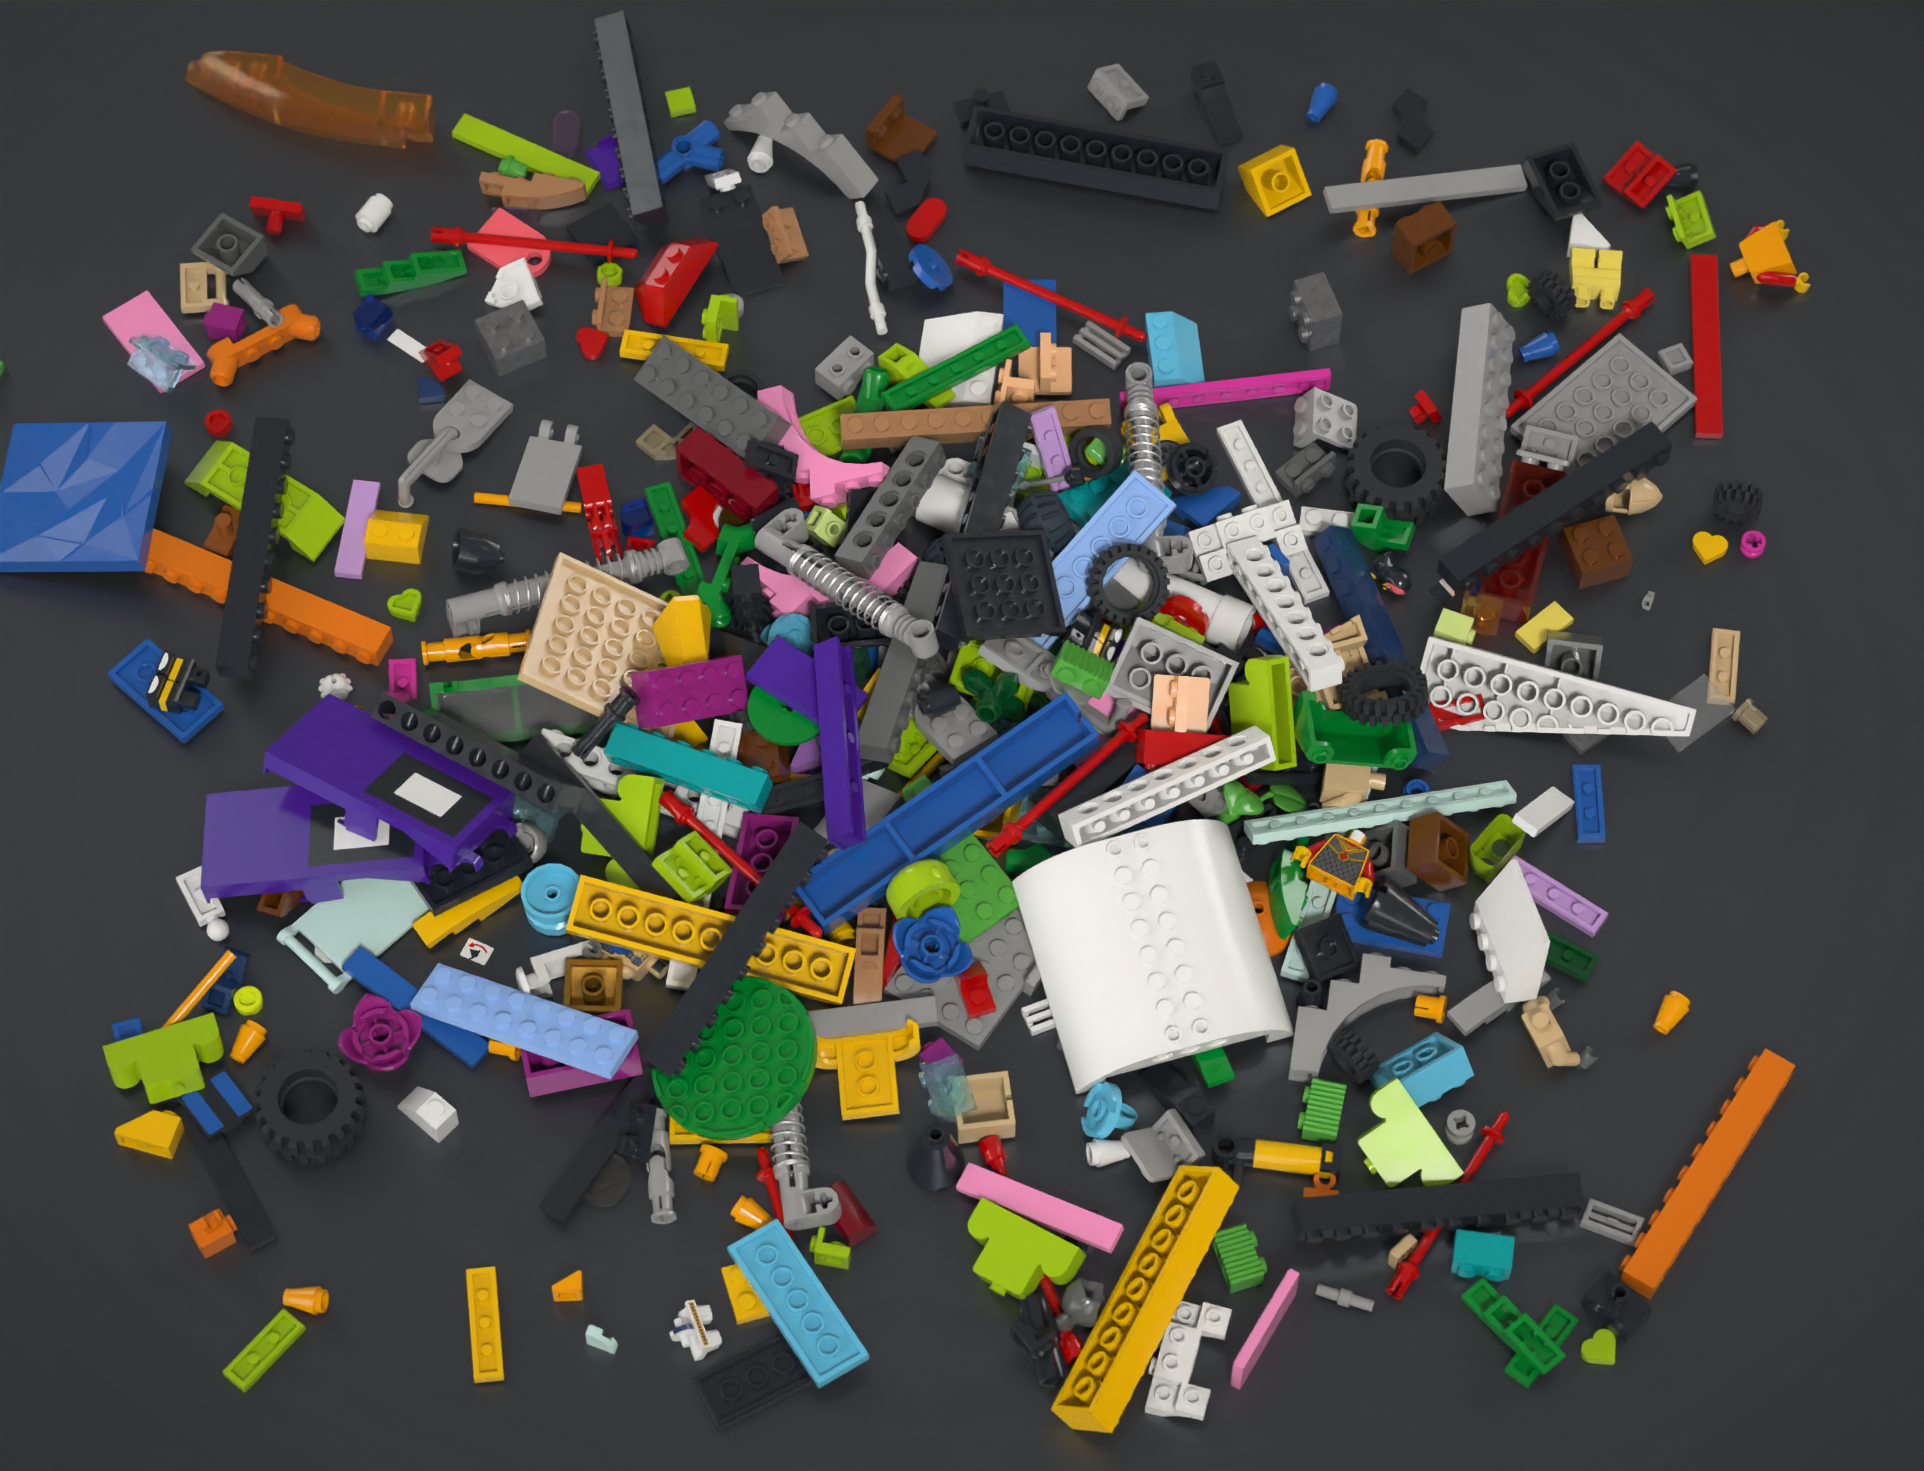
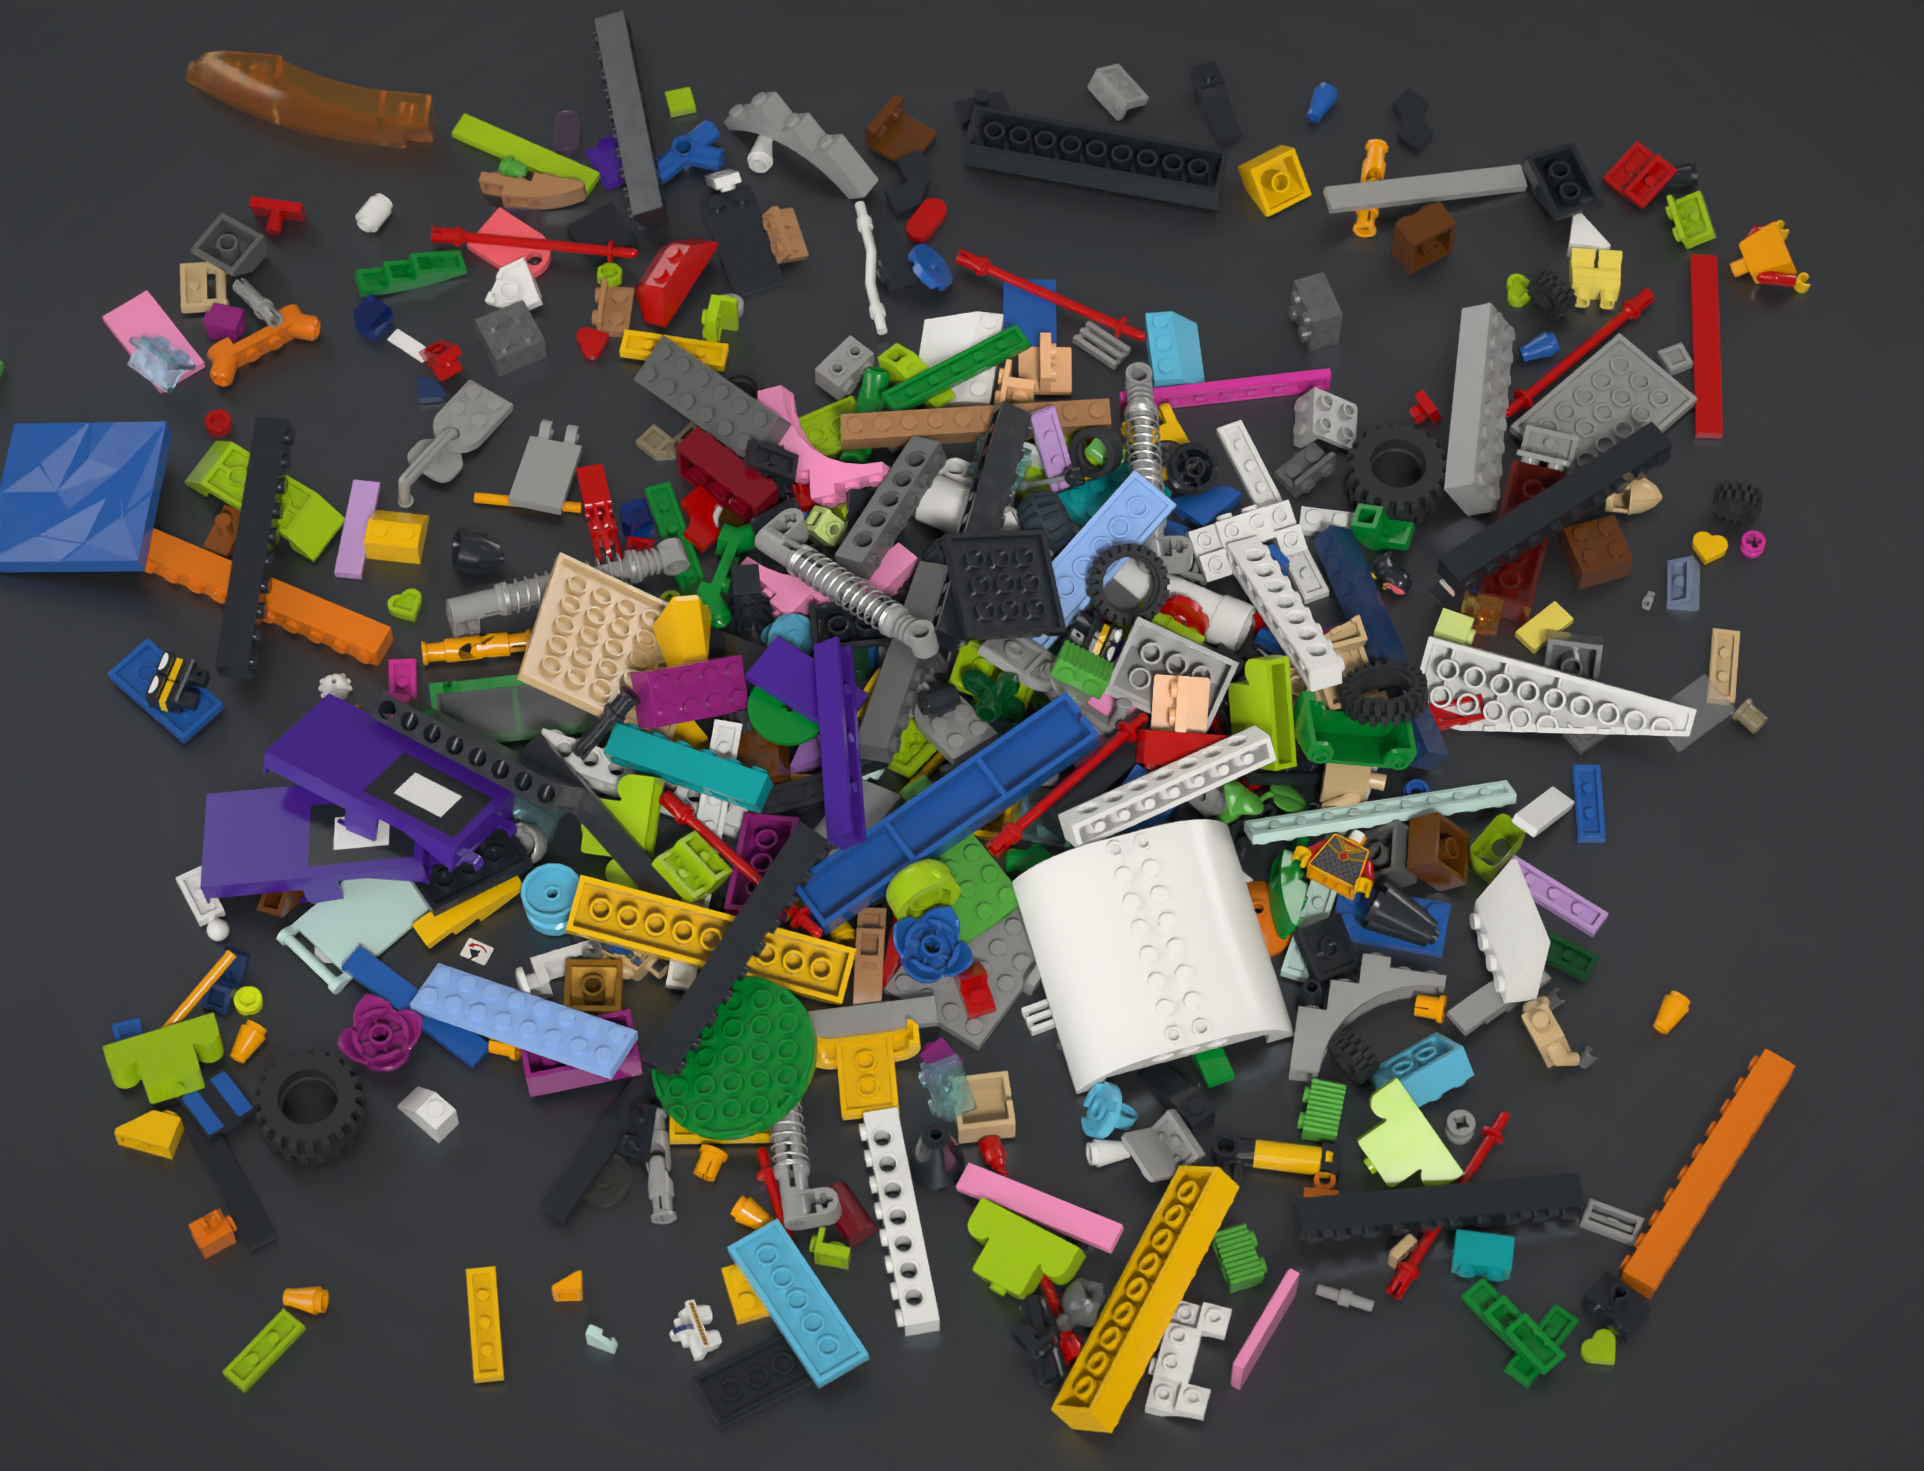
none -> white brick [858,1107,940,1336]
none -> sand blue slope [1666,555,1700,611]

